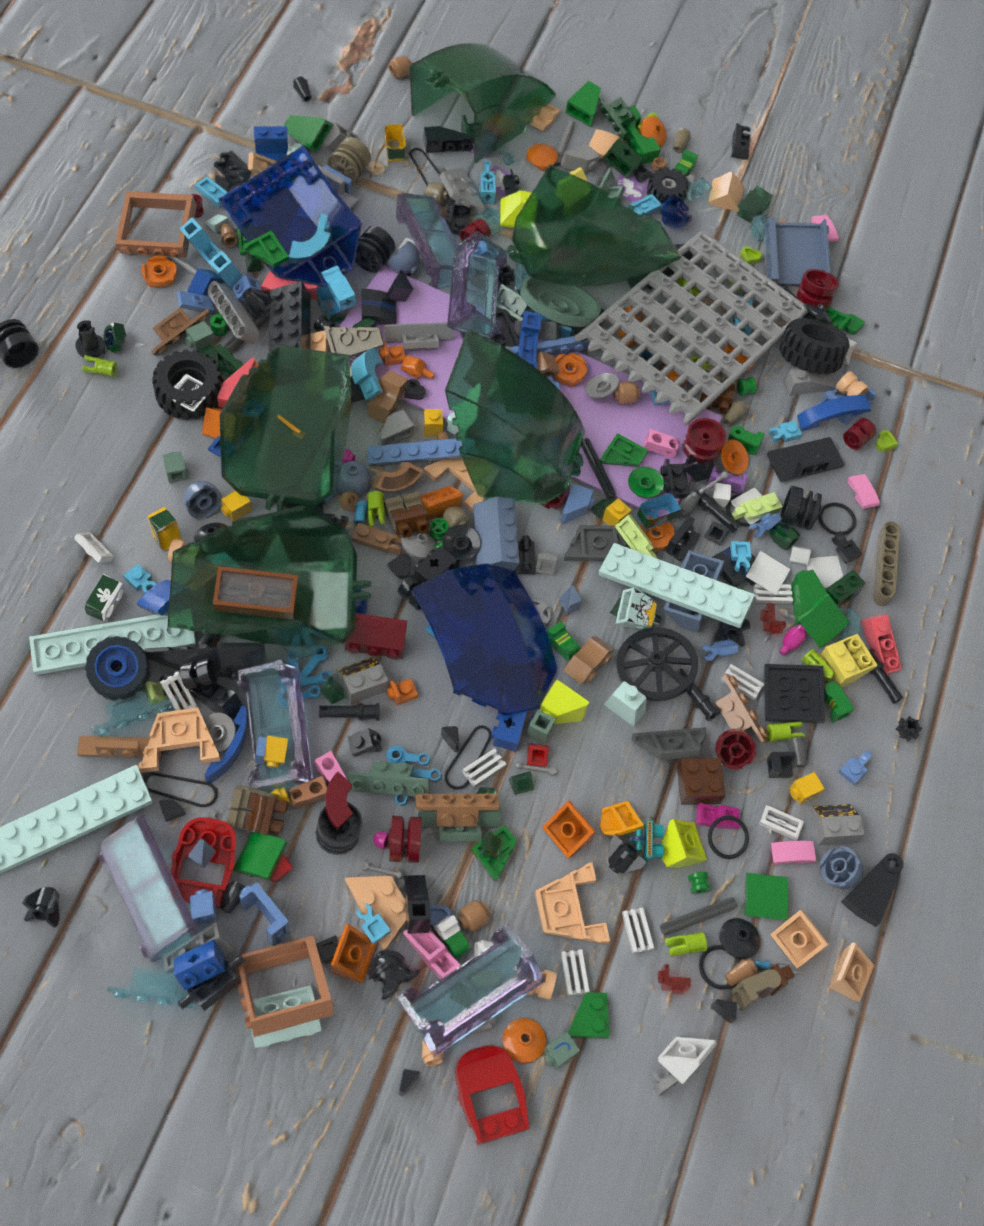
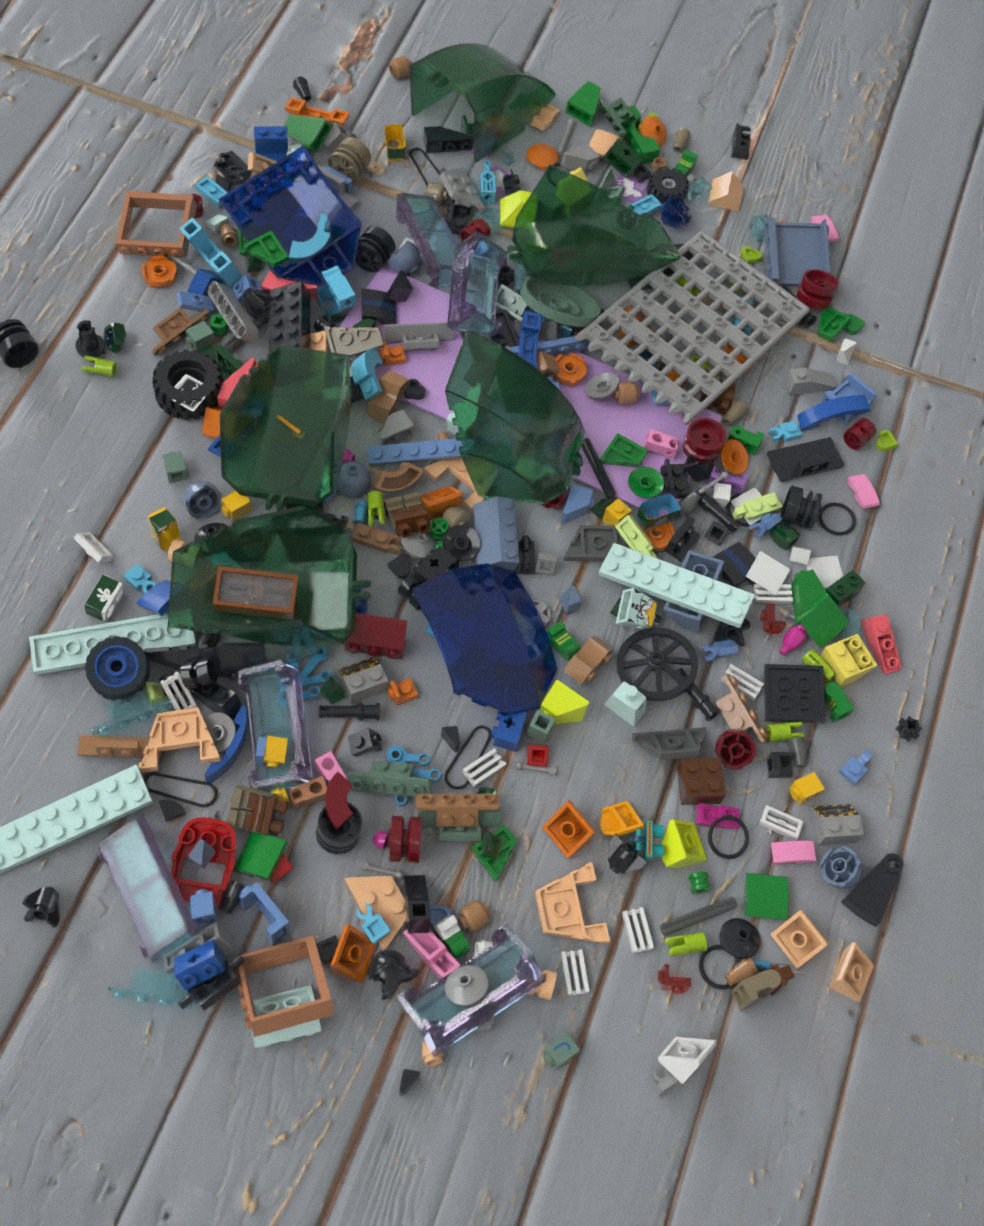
medium nougat tile [339,492,359,511] -> none
orange piece [401,355,435,379] -> none
yellow brick [423,409,443,437] -> none
red slope [455,1045,529,1146] -> none
orange dish [502,1018,546,1063] -> none
clear green slope [509,771,534,795] -> none
green wing [568,992,609,1039] -> none
black slope [711,999,737,1024] -> none
medium azure plate [730,541,751,572] -> none
clear green brick [737,186,773,225] -> none
green wheel [737,377,757,396] -> none
black tyre [779,318,850,374] -> none
black dish [804,303,832,324] -> none
black plate [831,531,862,564] -> none
light nougat wheel [835,371,869,396] -> none
black pin [868,648,904,704] -> none
dark tan beam [873,521,900,606] -> none
none -> orange slope [285,97,350,126]
none -> light grey dish [445,965,489,1006]

